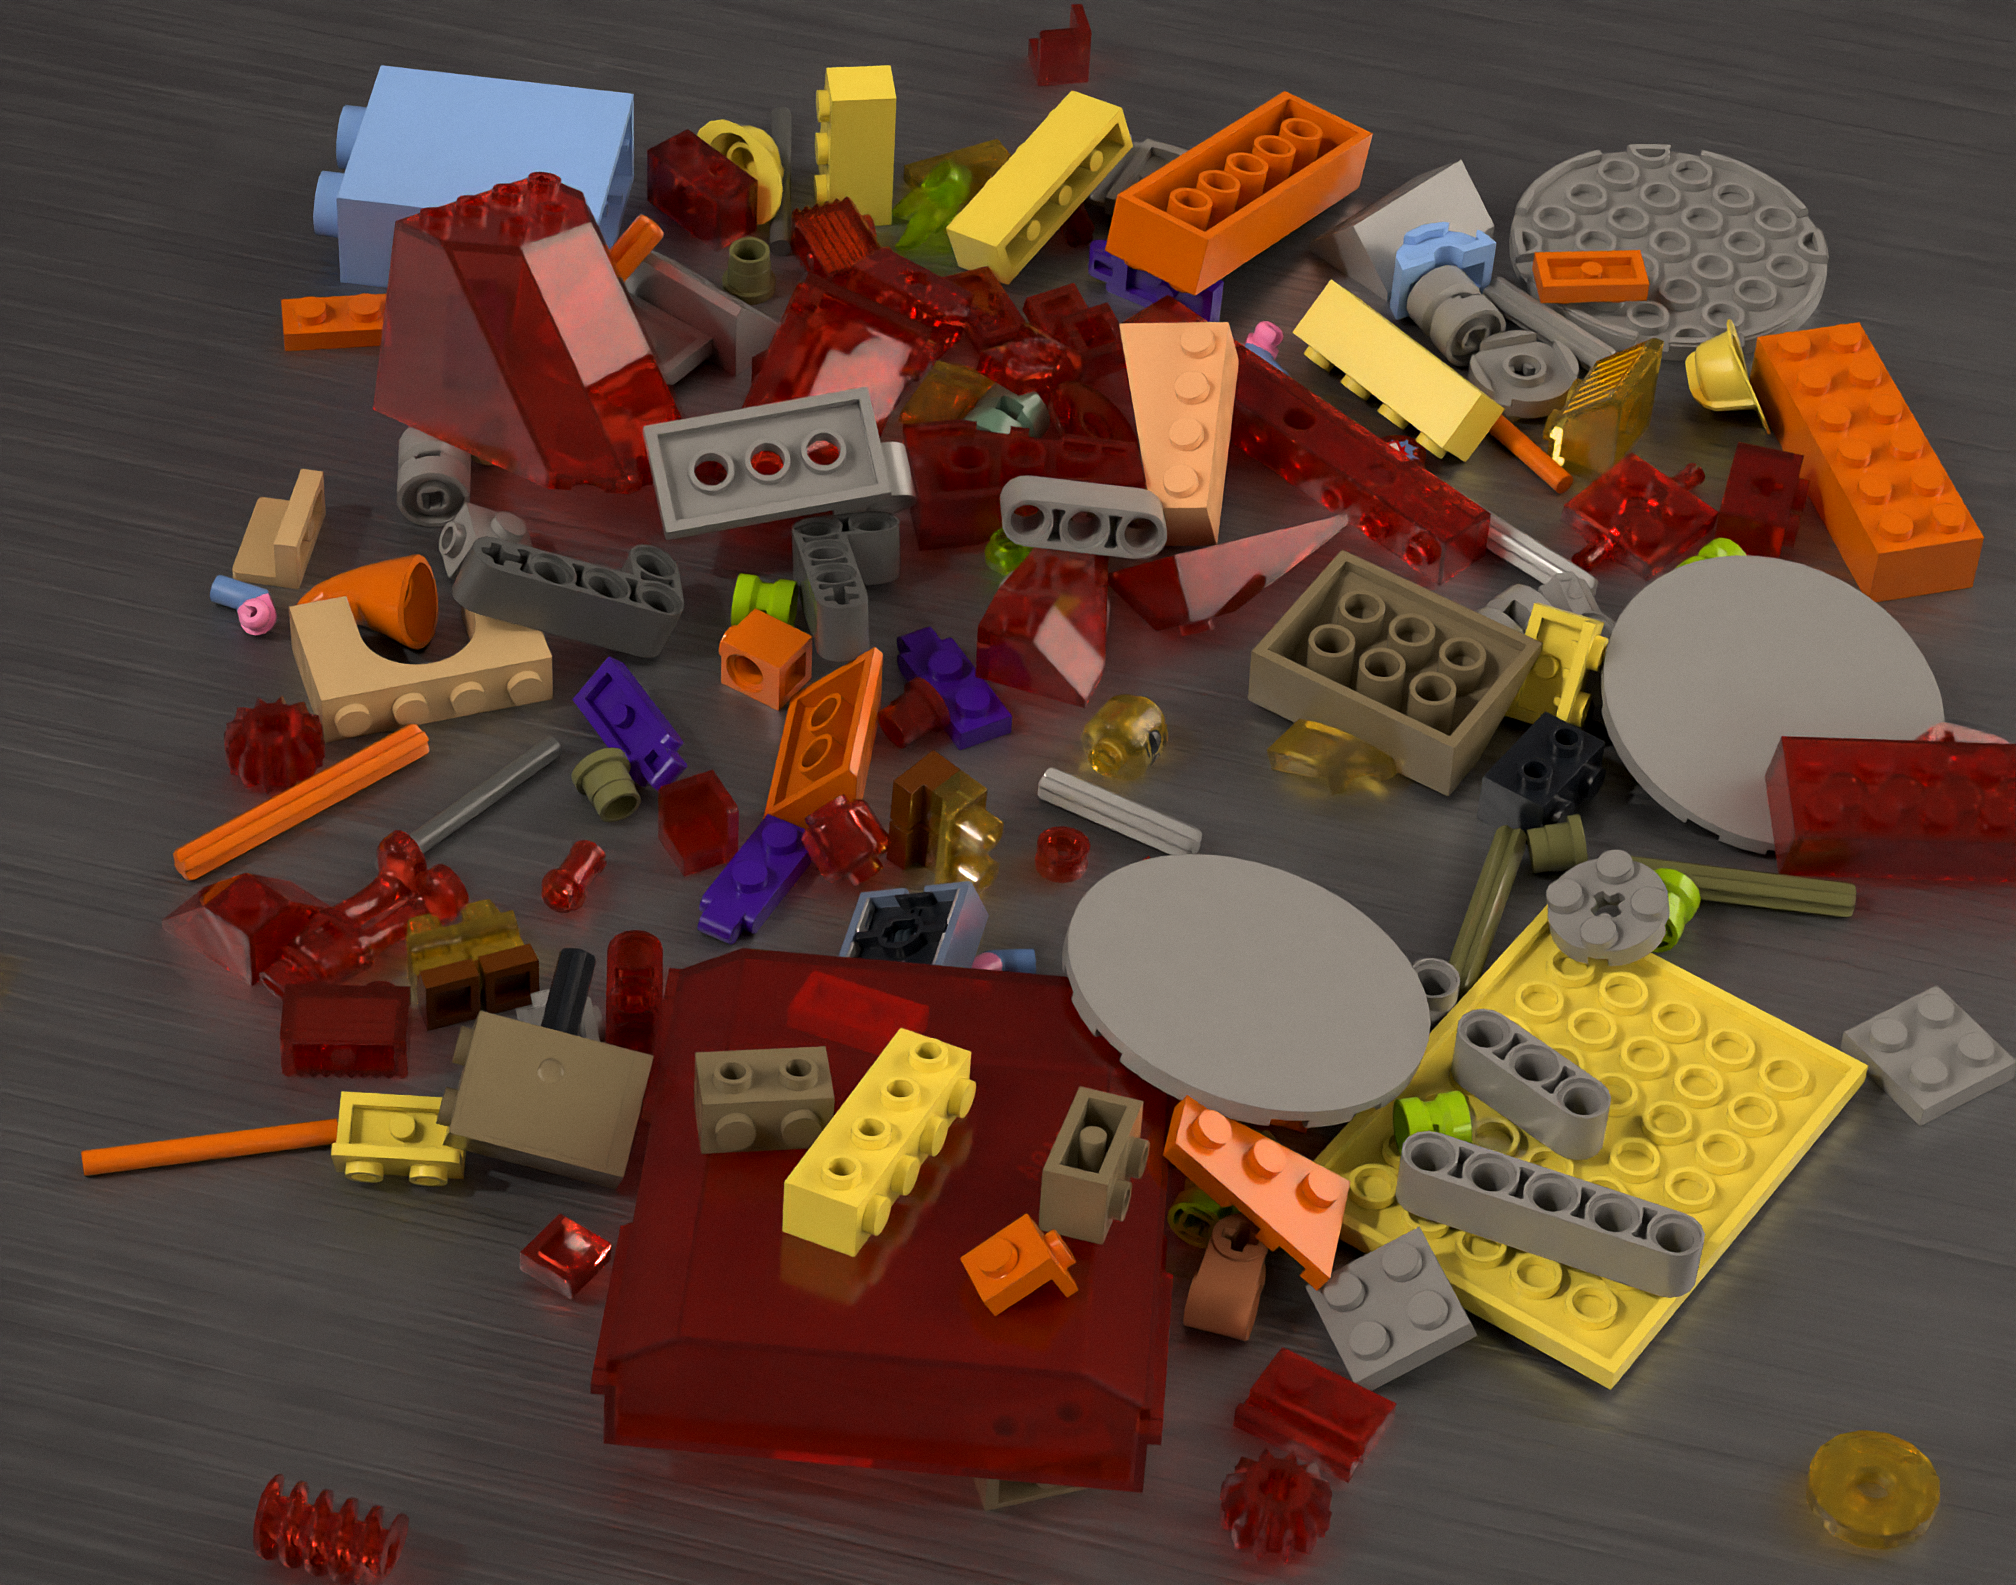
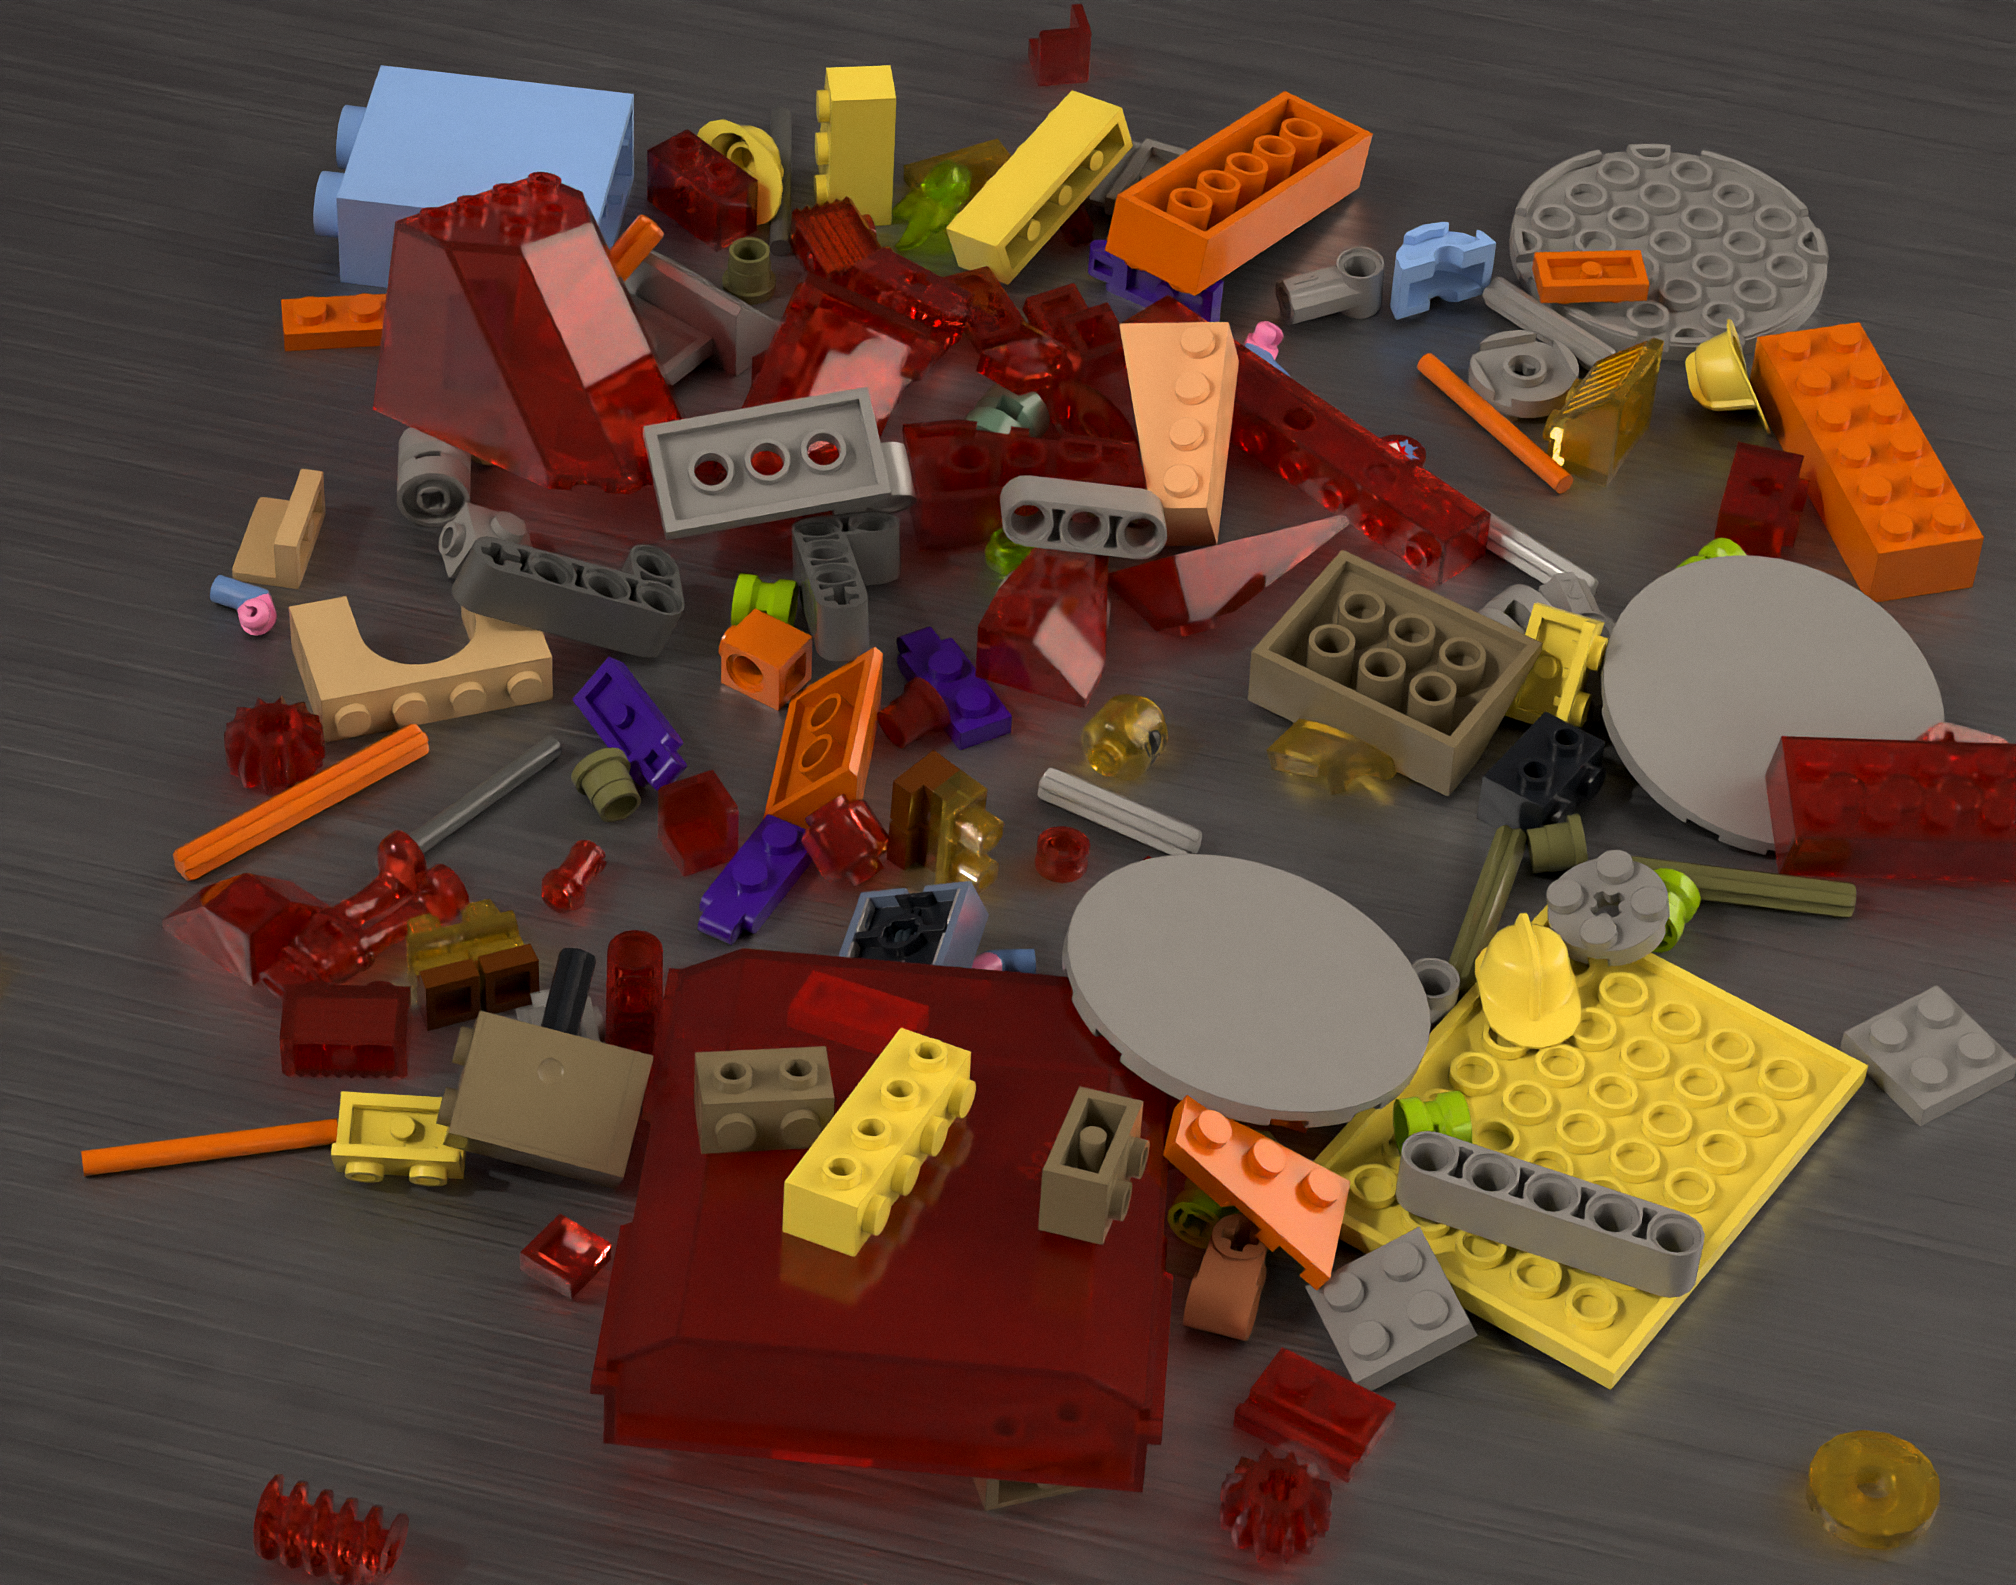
orange hat [296,554,438,650] -> none
clear yellow slope [898,361,1007,447] -> none
orange bracket [960,1213,1078,1316] -> none
light yellow brick [1292,279,1505,463] -> none
light grey slope [1309,159,1495,301] -> none
light grey wheel [1406,265,1506,366] -> none
light grey beam [1451,1009,1611,1160] -> none
clear red plate [1560,452,1719,581] -> none
none -> light grey piece [1276,246,1385,325]
none -> light yellow piece [1475,913,1581,1049]

